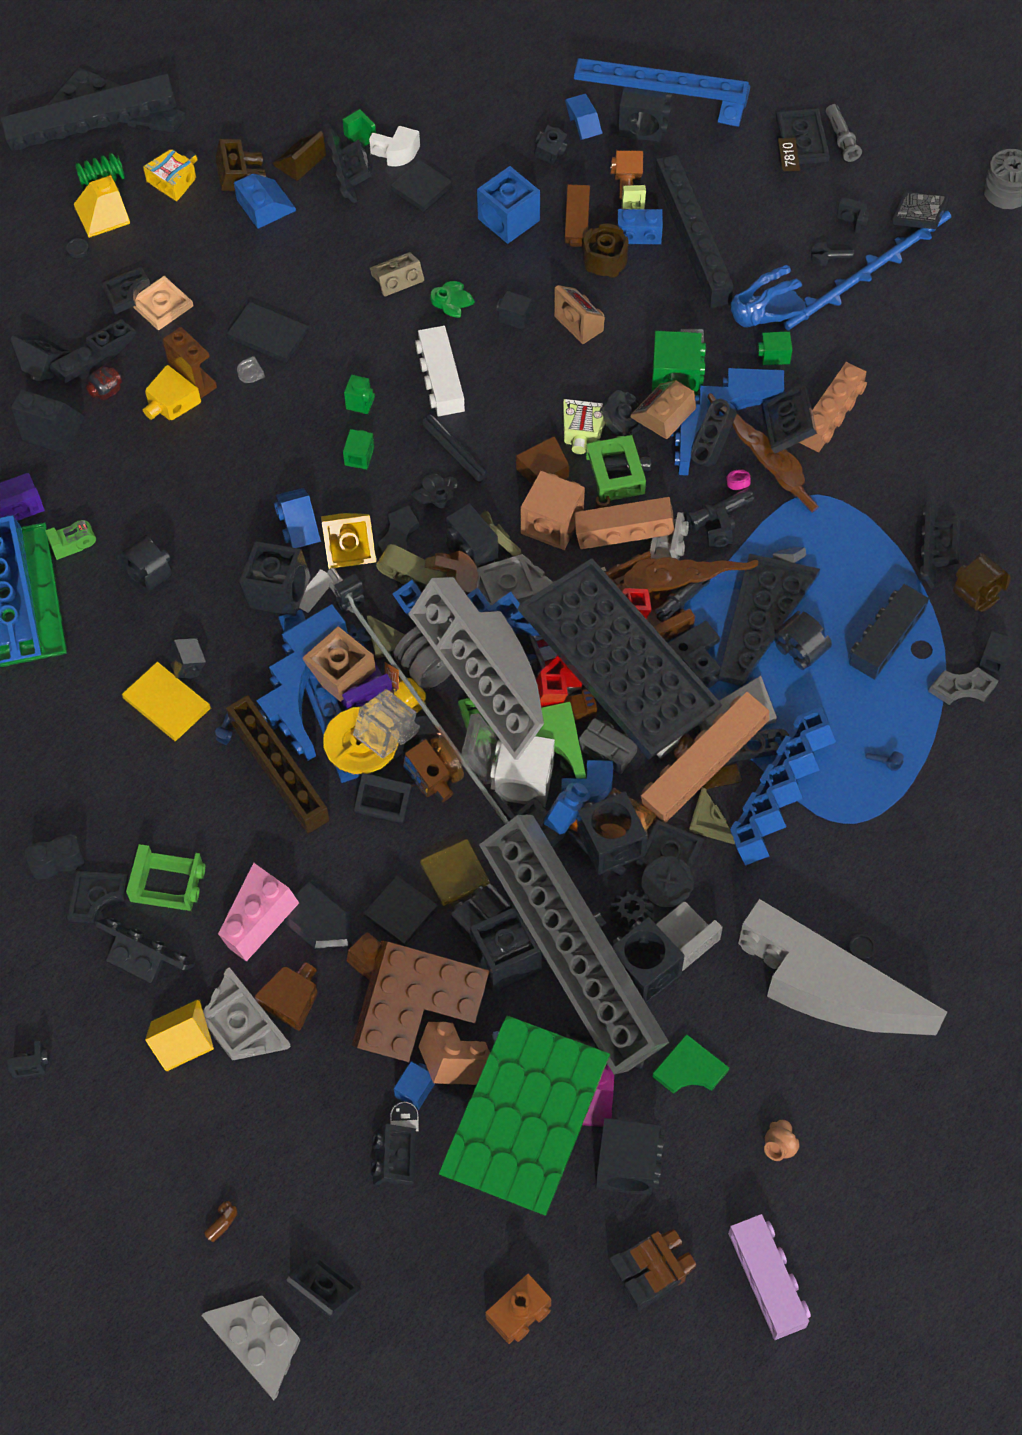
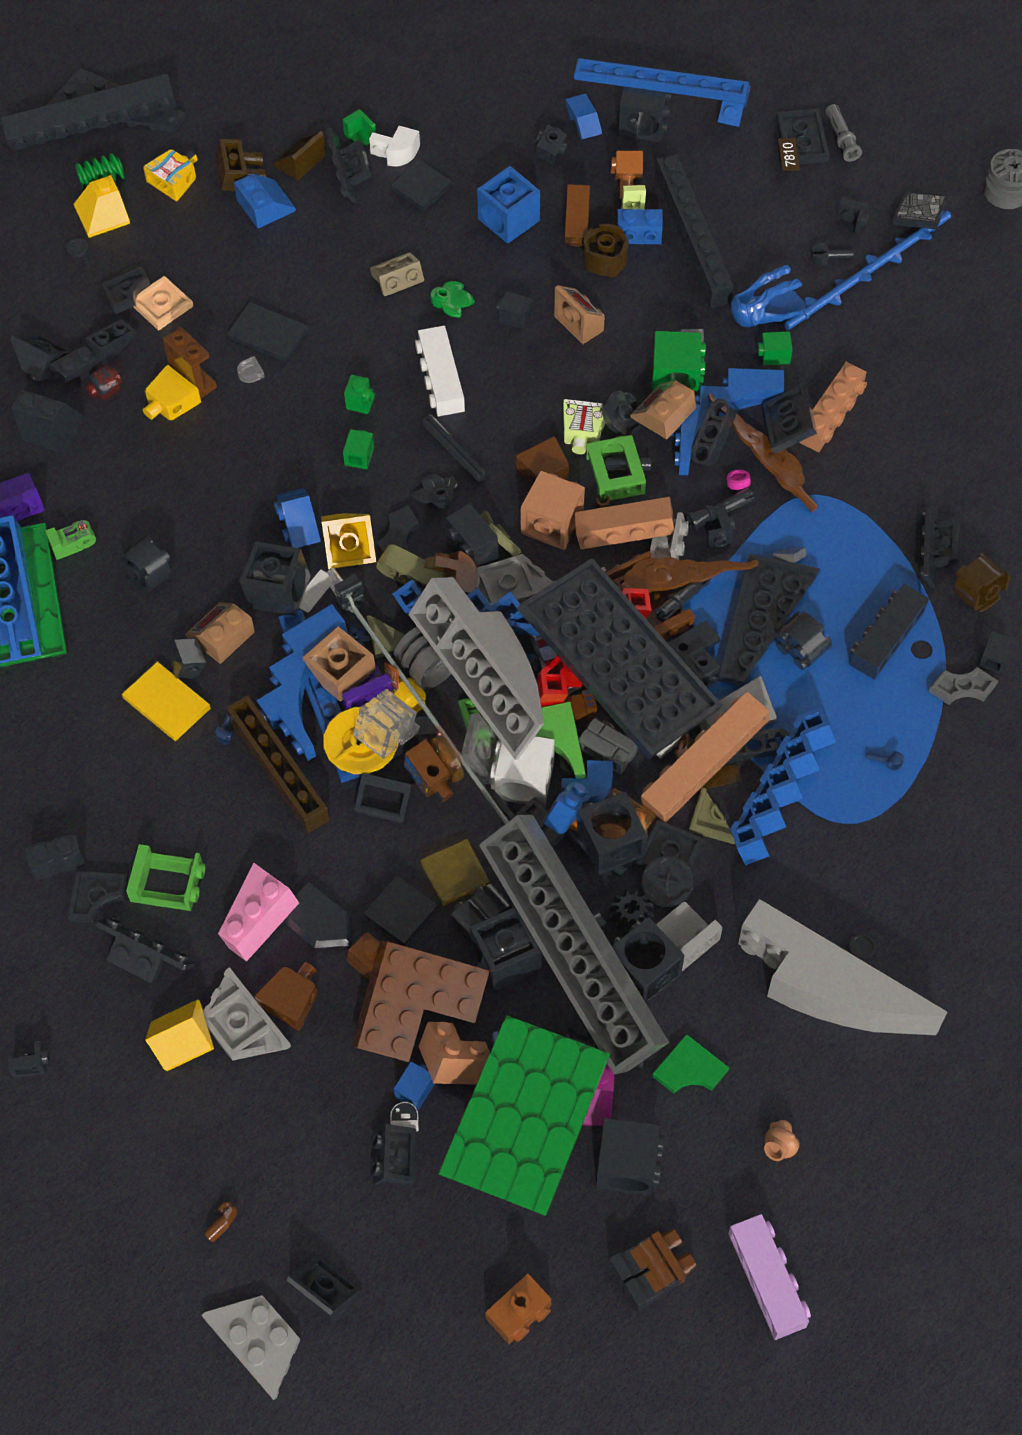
none -> medium nougat slope [185,602,255,664]

